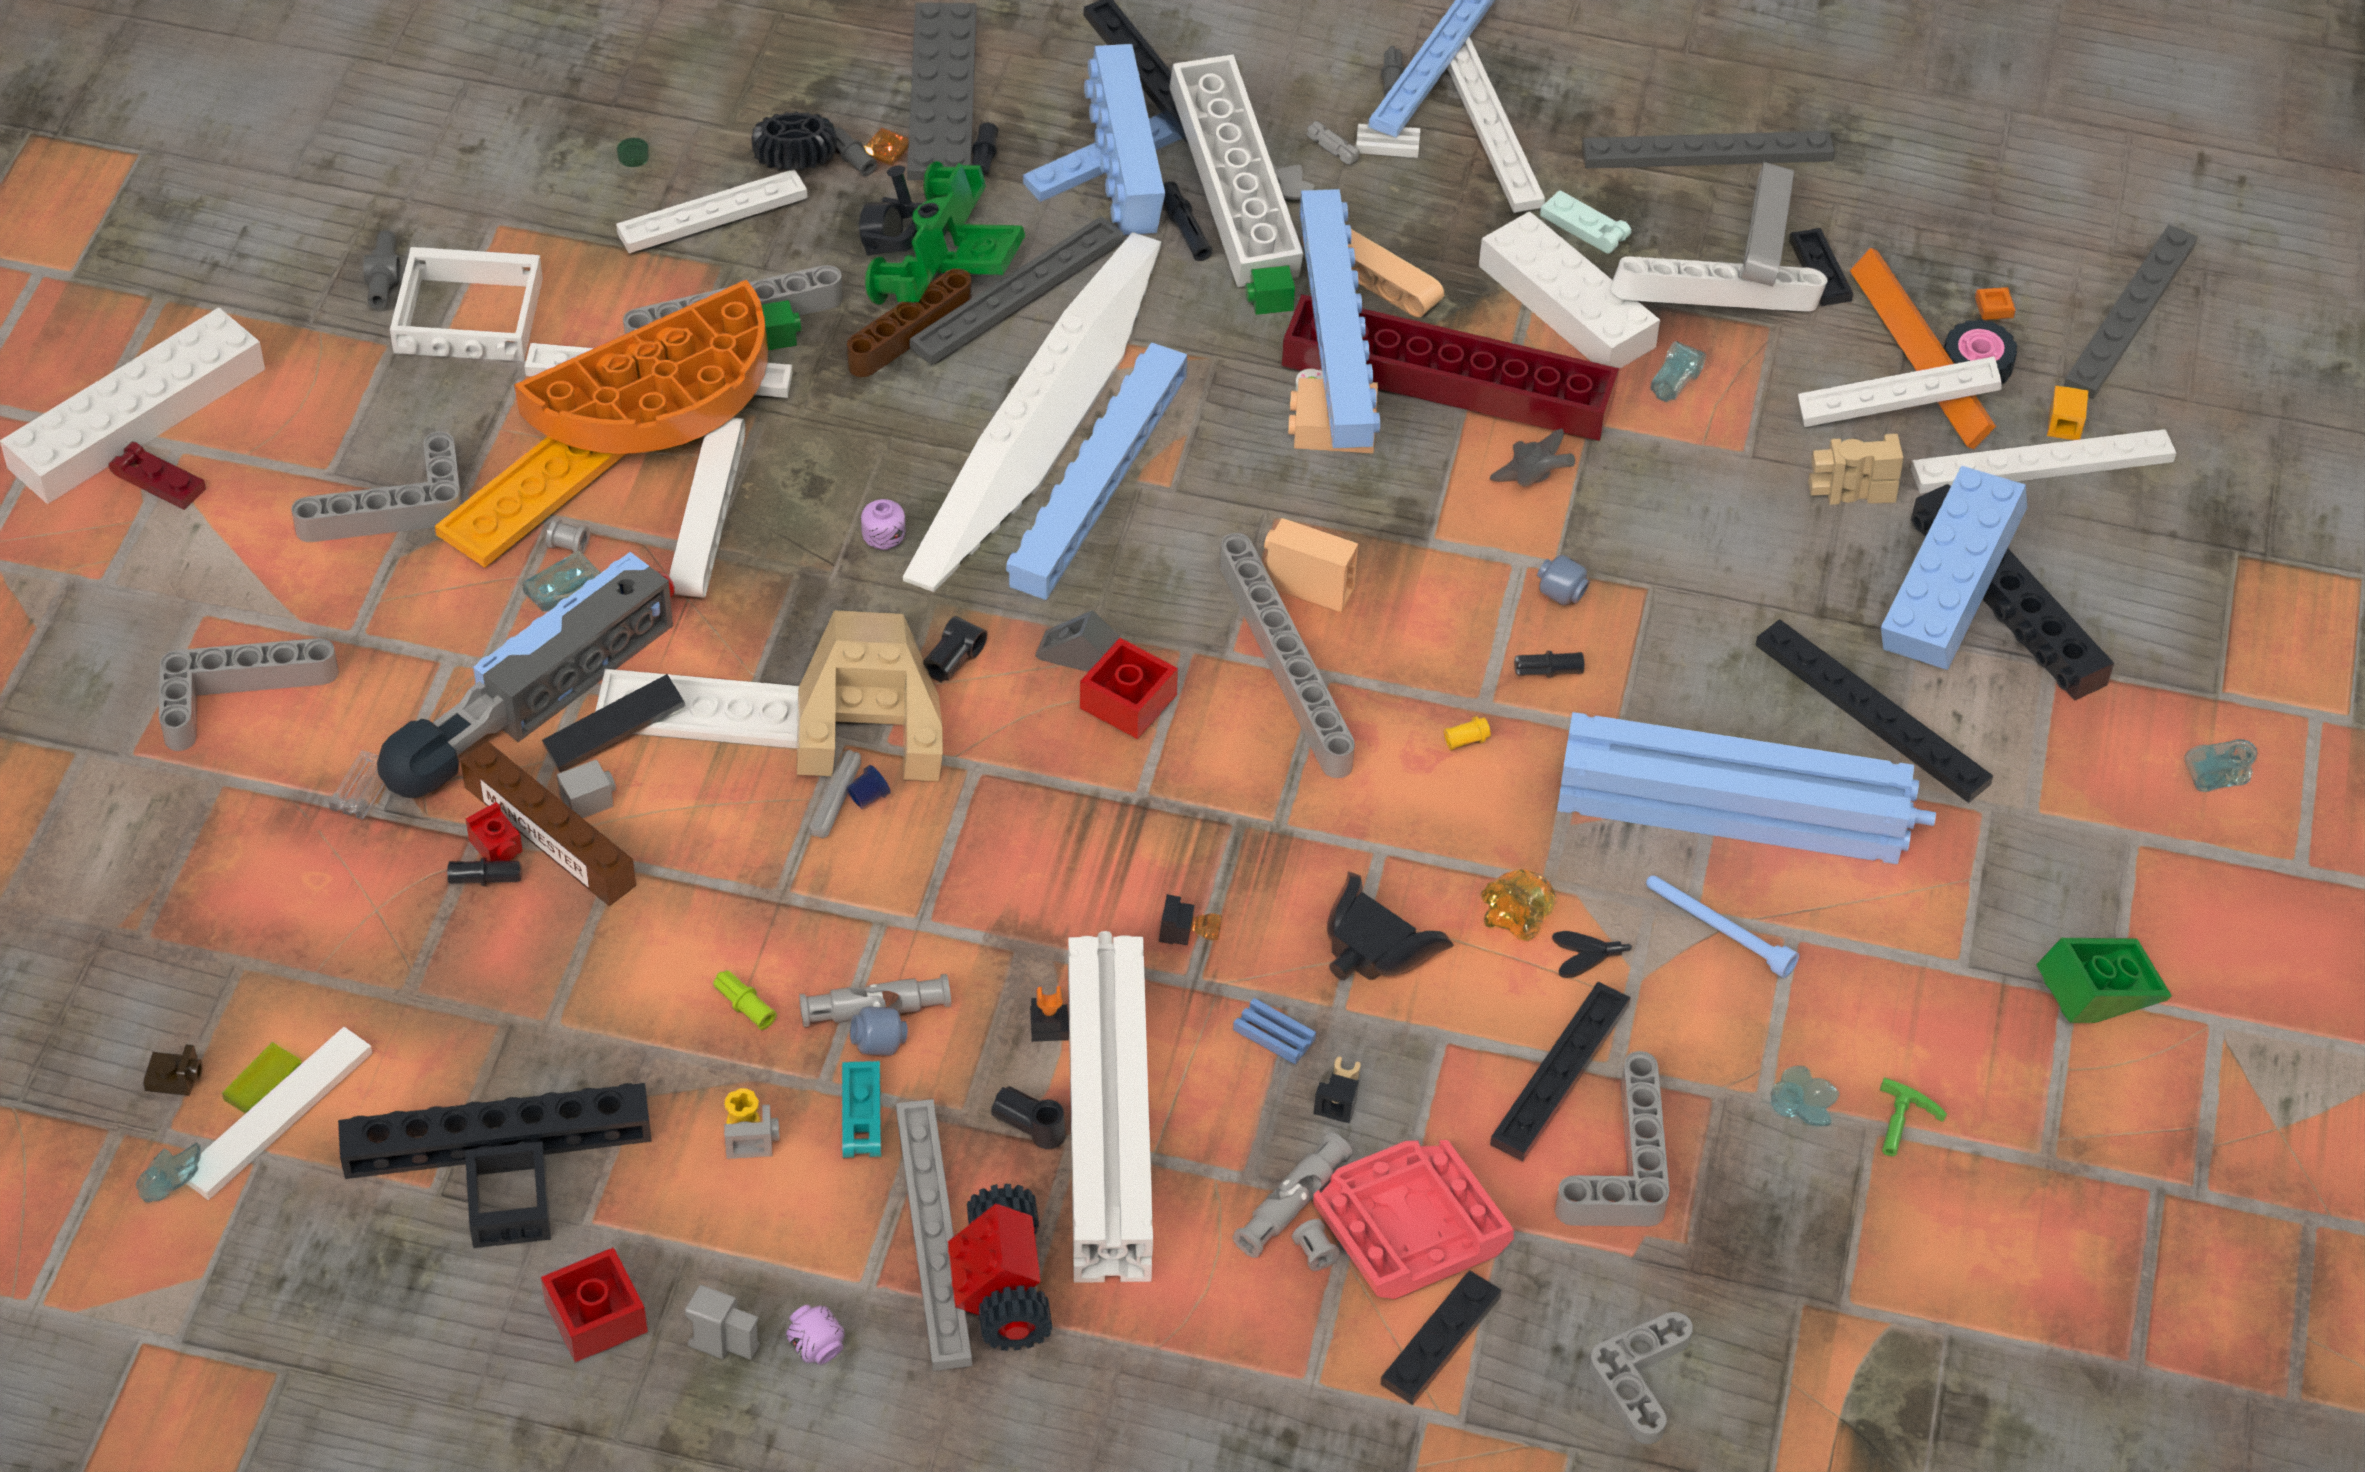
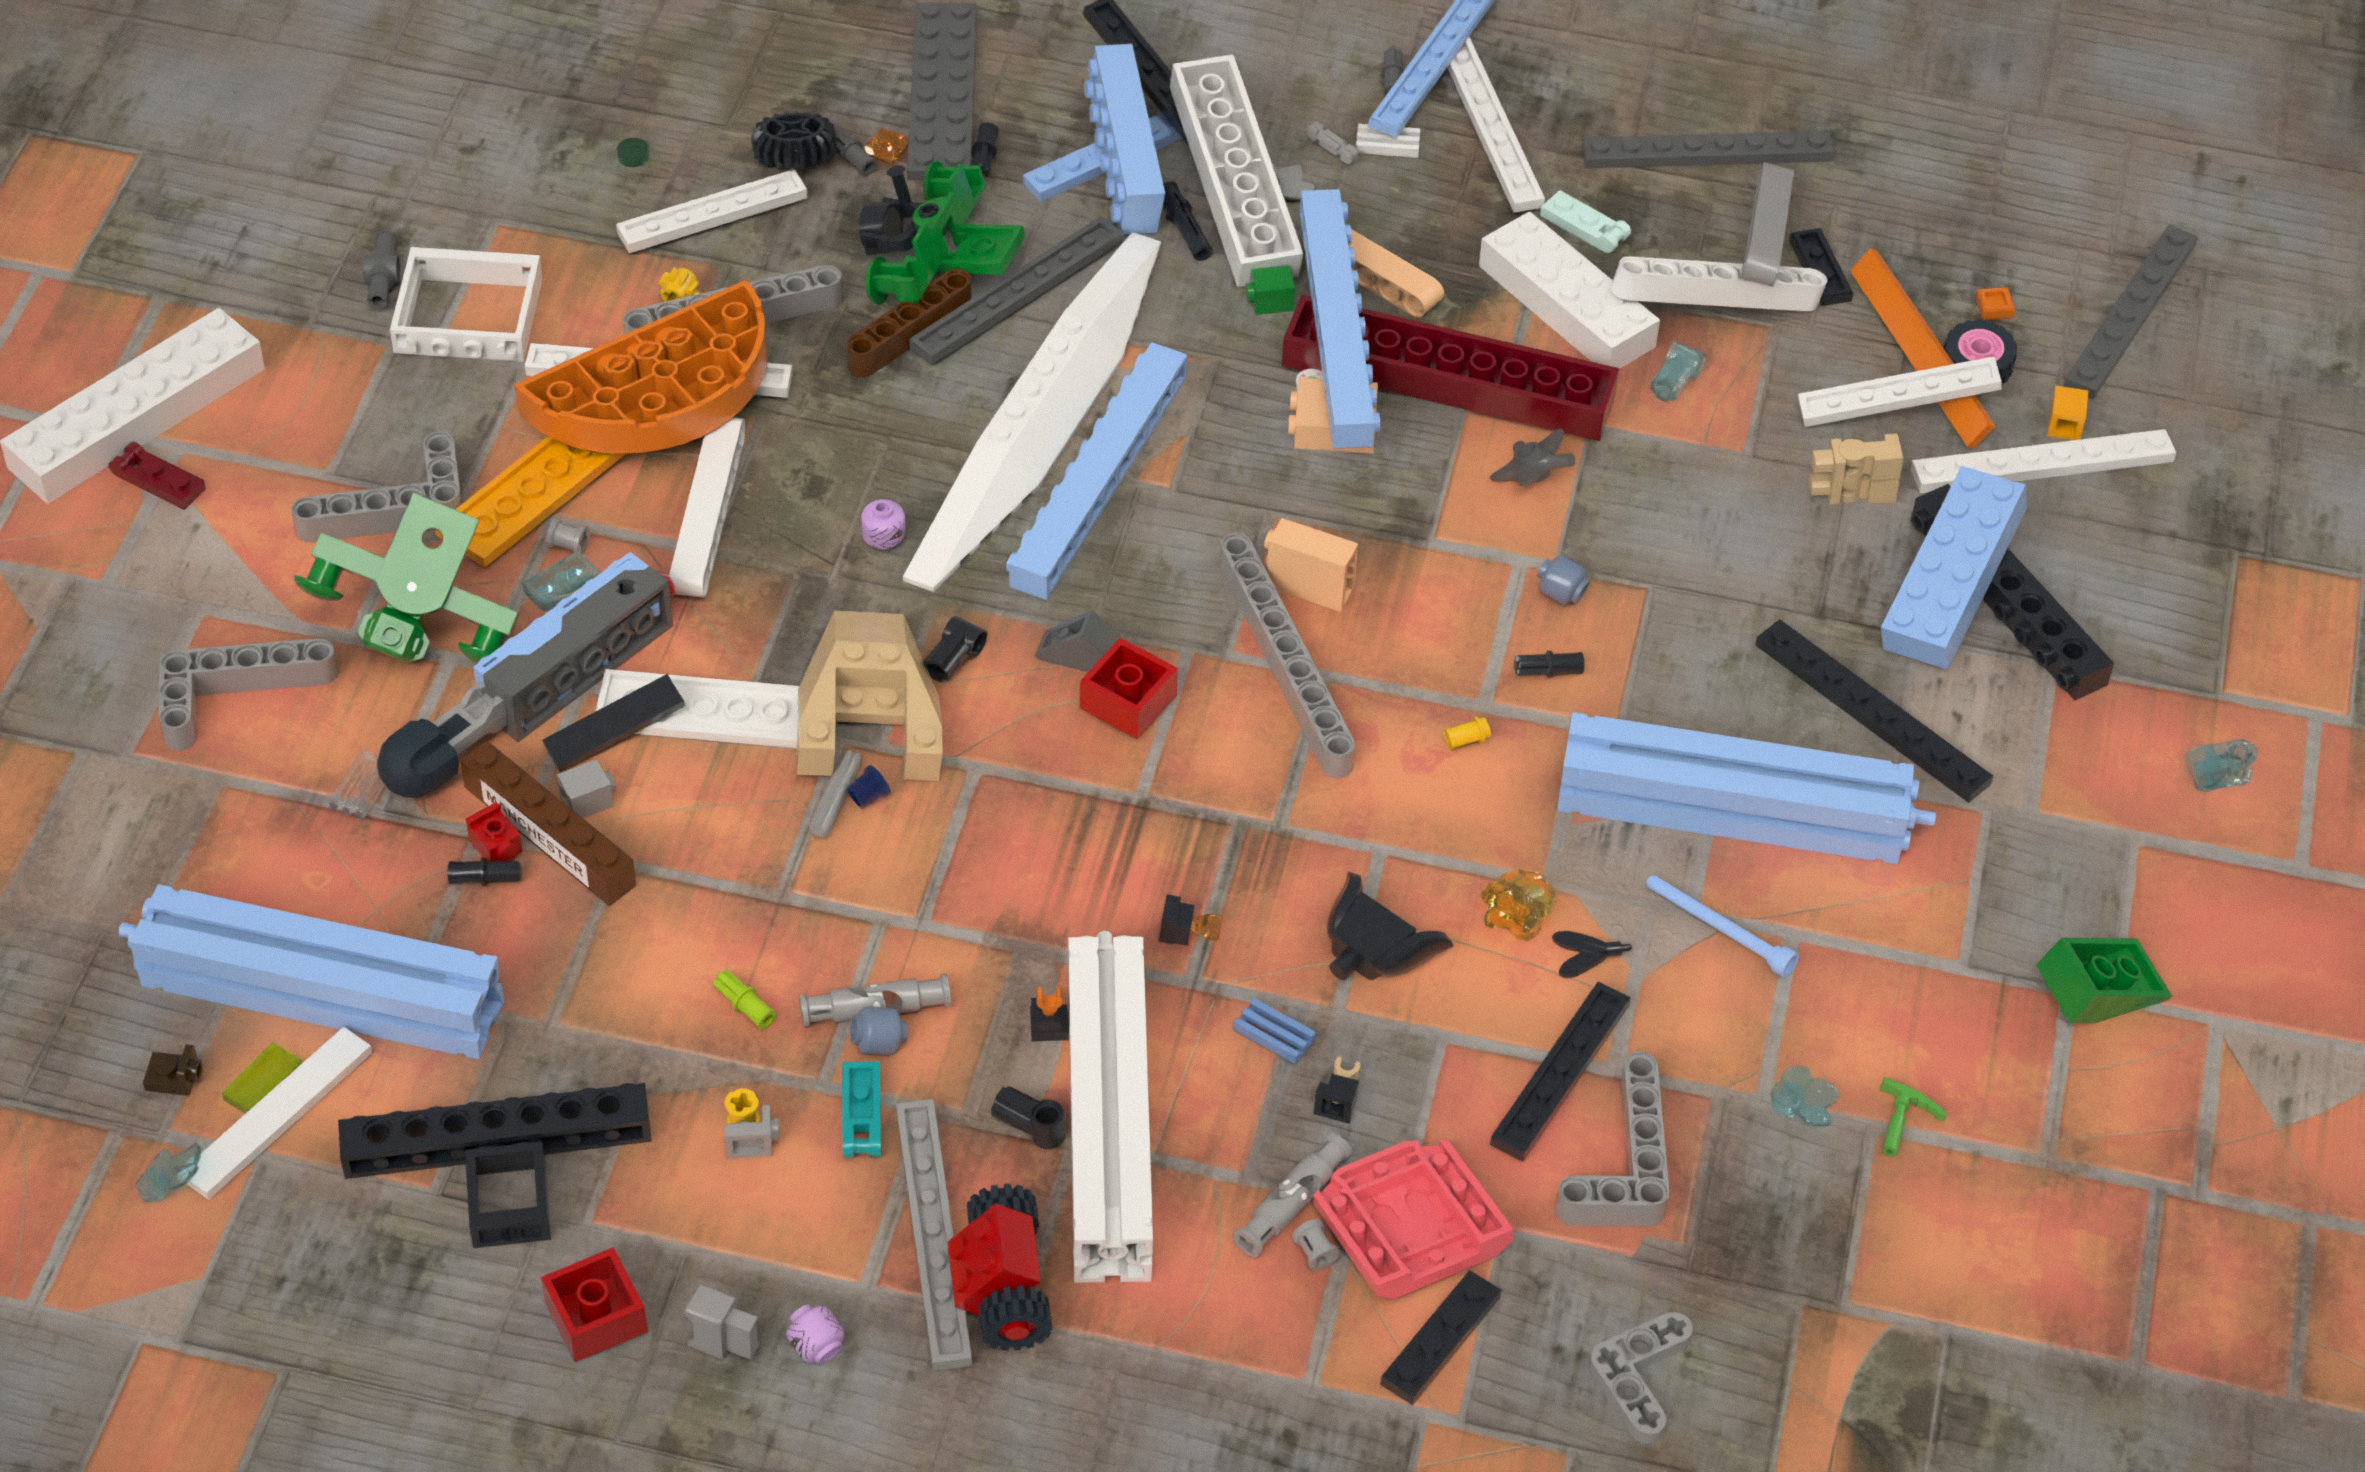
green brick [761,300,801,350] -> none
none -> light blue brick [119,884,505,1060]
none -> piece [294,493,519,664]
none -> yellow gear [658,267,700,302]

